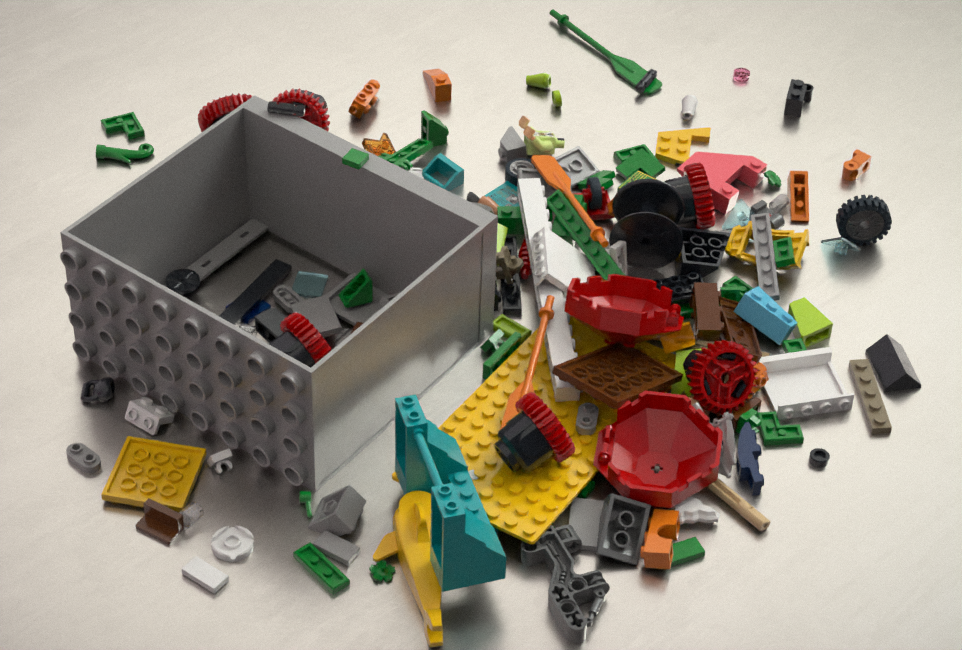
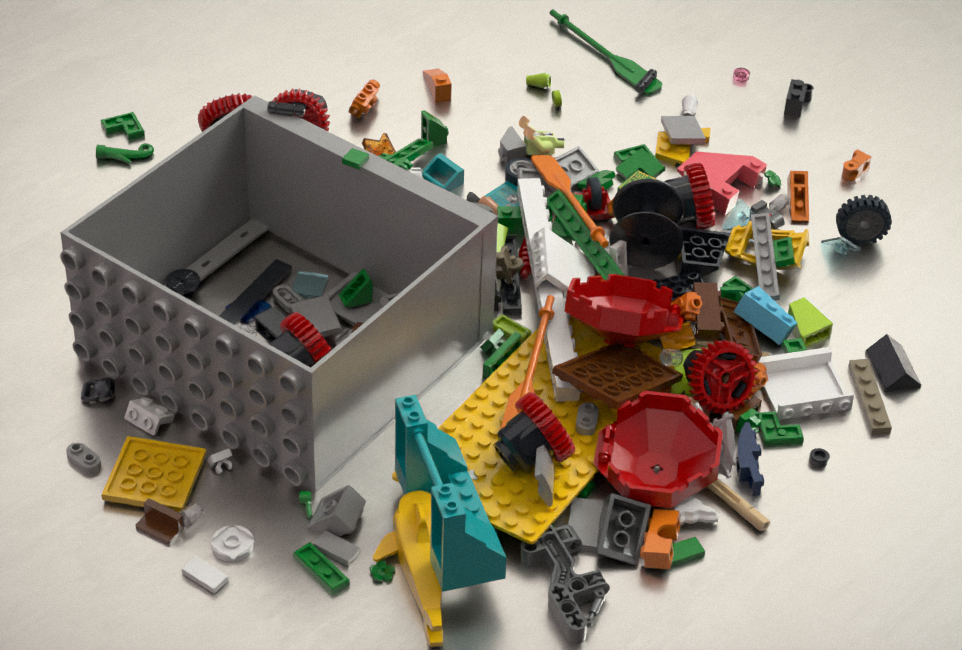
none -> light grey slope [535,445,555,507]
none -> clear piece [660,349,683,367]
none -> light grey tile [661,116,706,144]
none -> orange brick [670,292,702,323]

